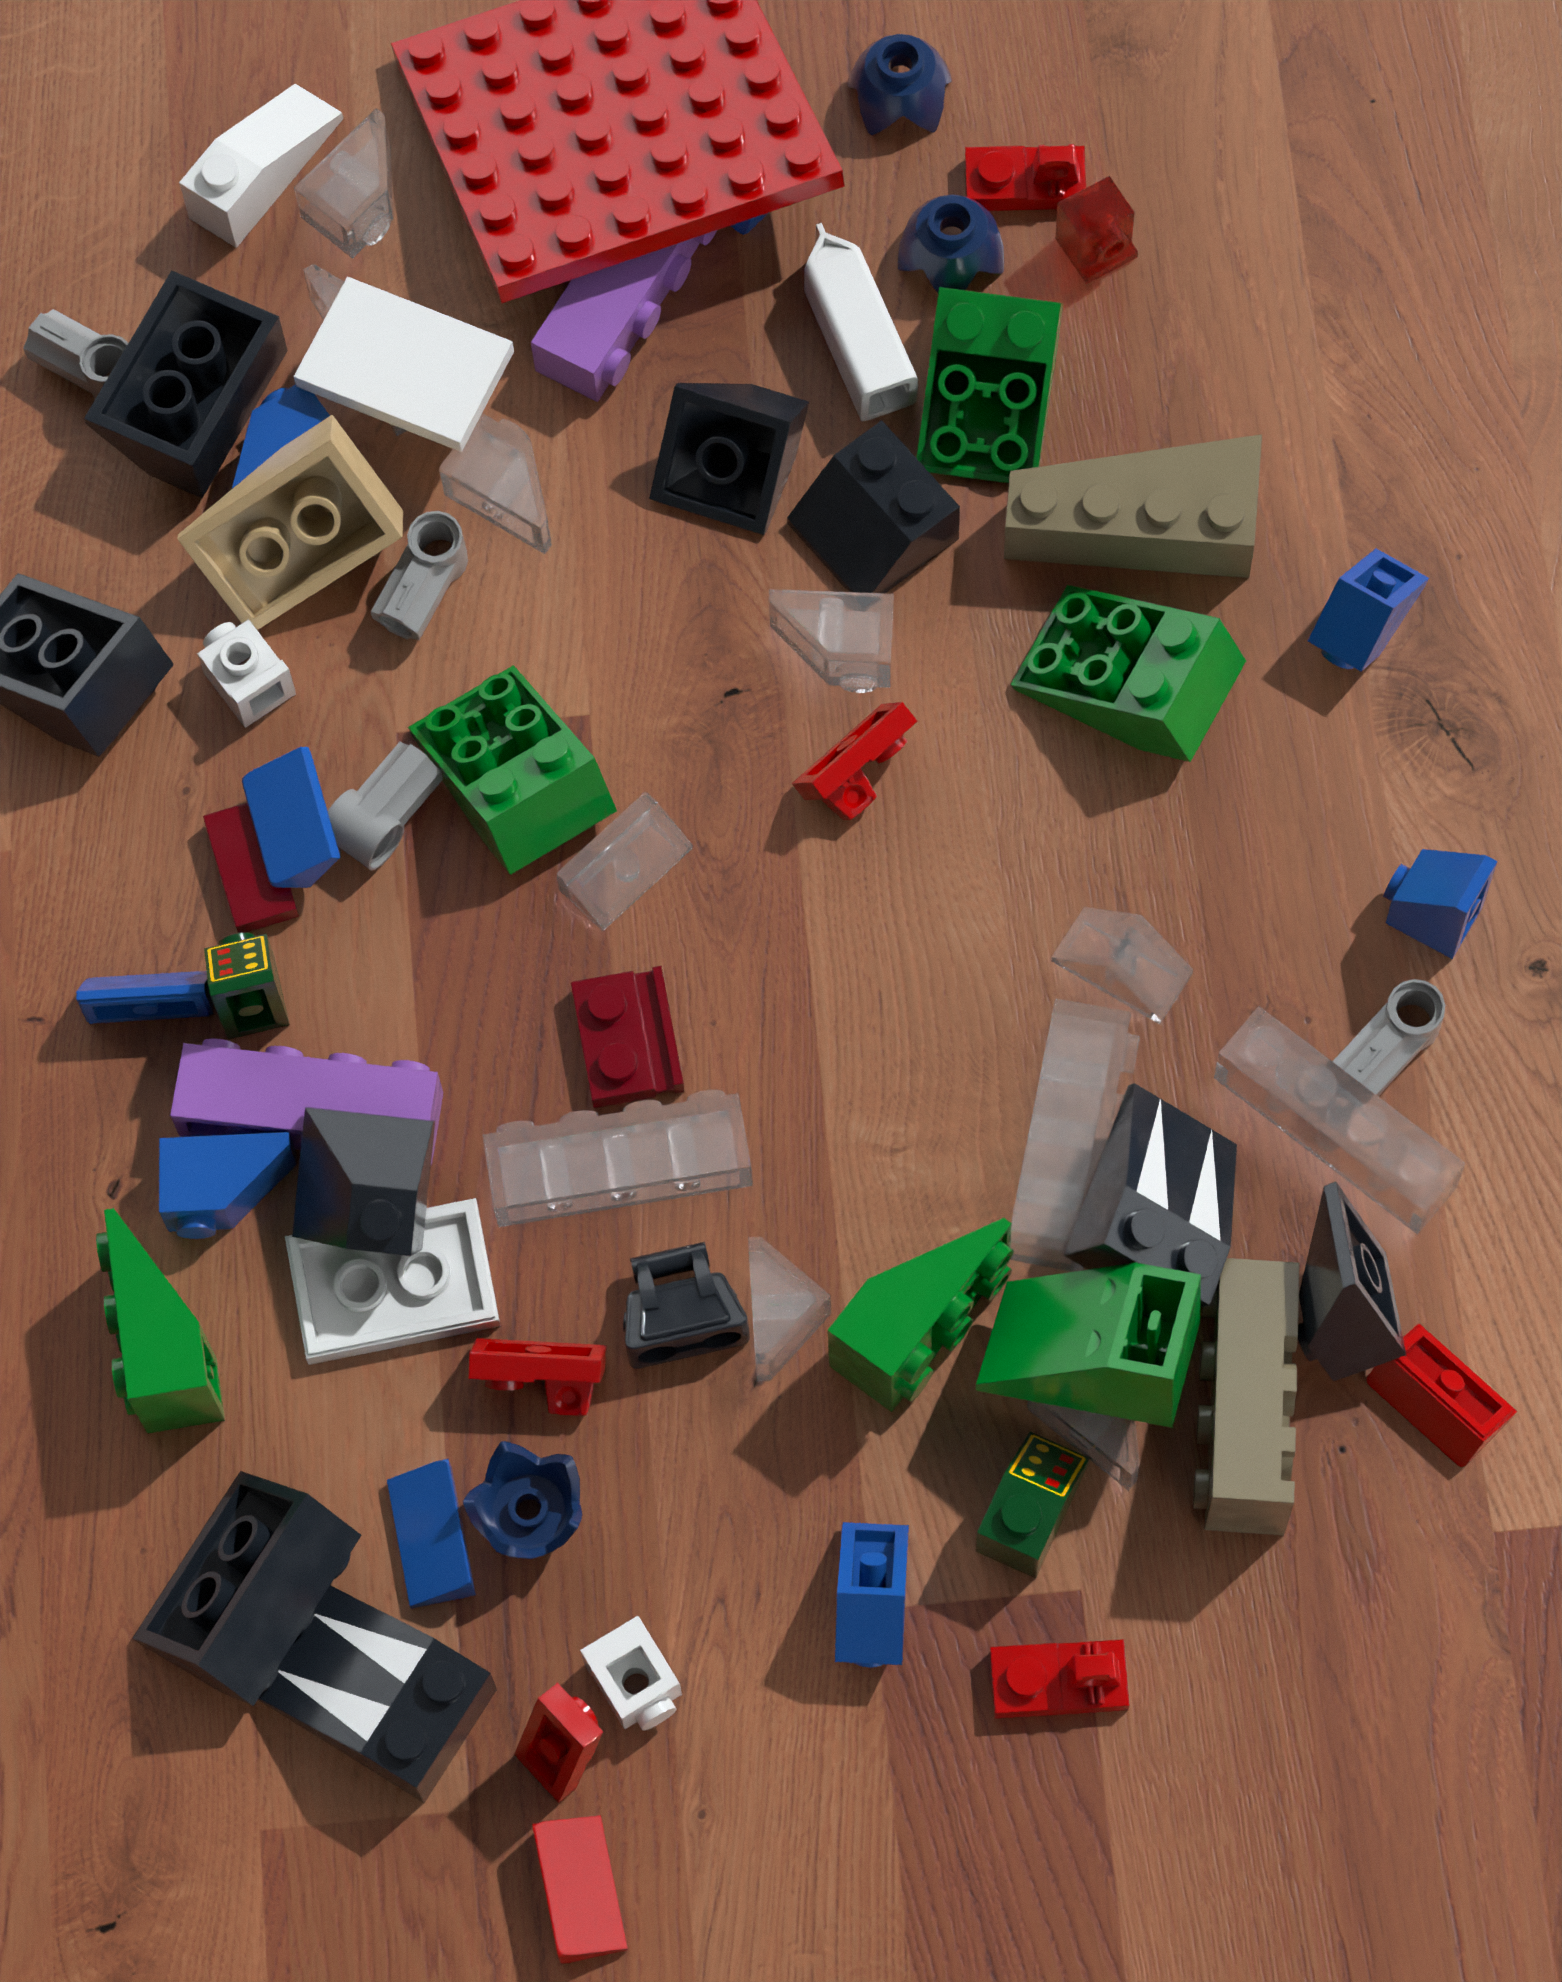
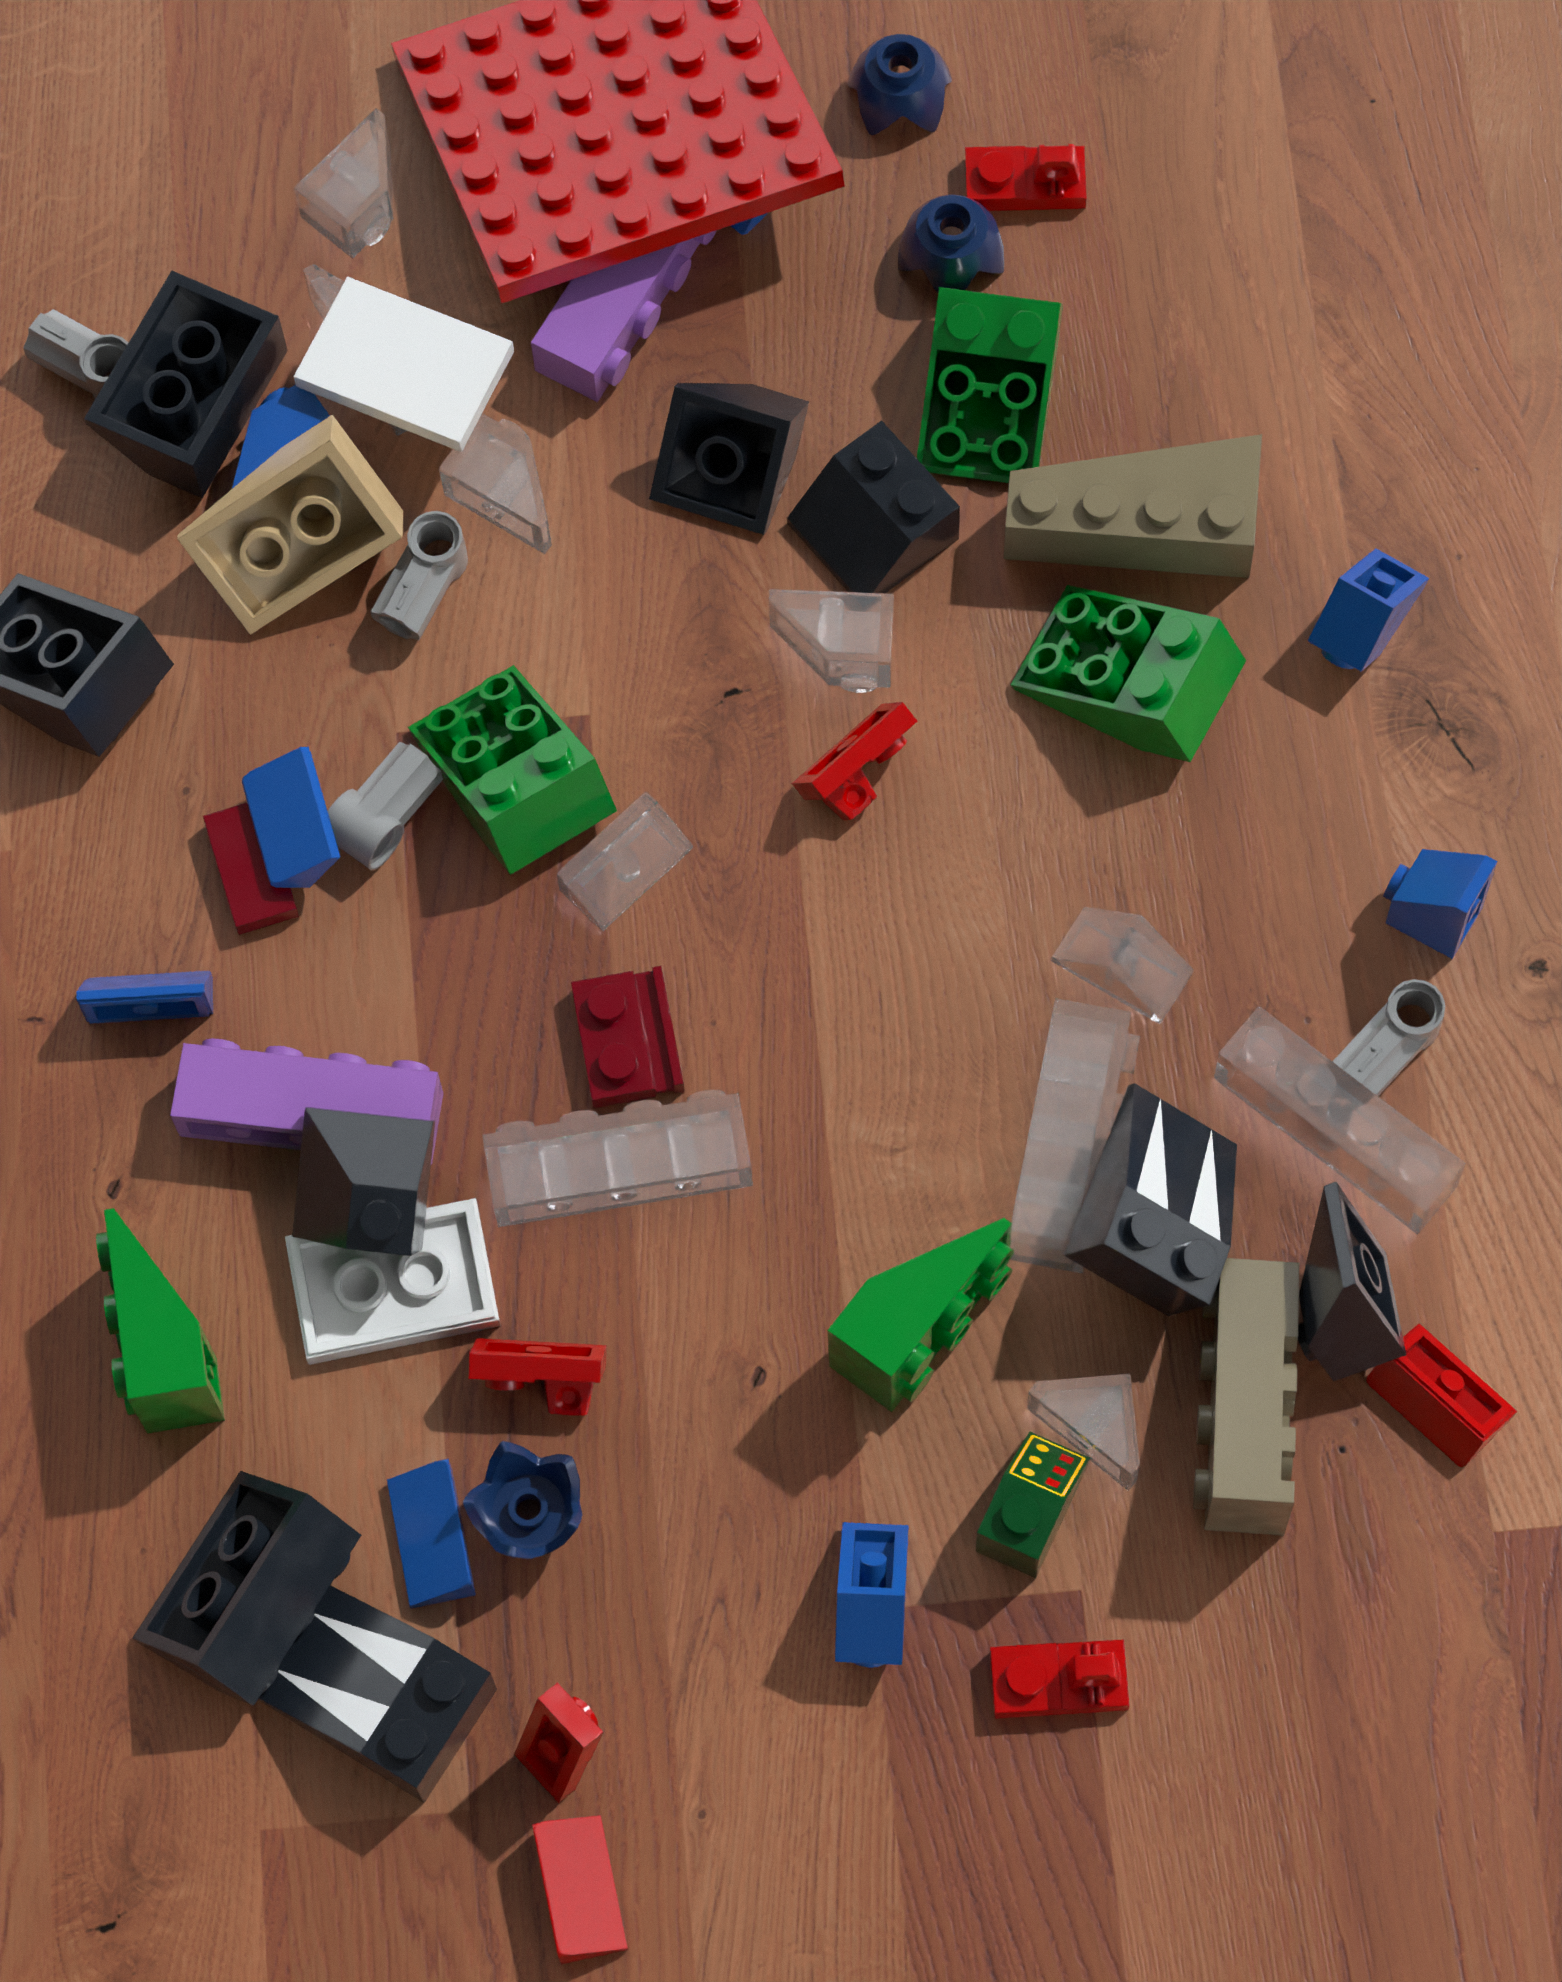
blue slope [159,1132,297,1239] -> none
white slope [179,84,343,248] -> none
white brick [197,619,296,728] -> none
dark green slope [204,933,290,1040] -> none
white brick [580,1616,682,1731] -> none
black piece [623,1242,750,1369] -> none
clear slope [748,1237,831,1382] -> none
white piece [804,223,918,421] -> none
green slope [976,1263,1201,1428] -> none
clear red brick [1055,176,1138,284] -> none

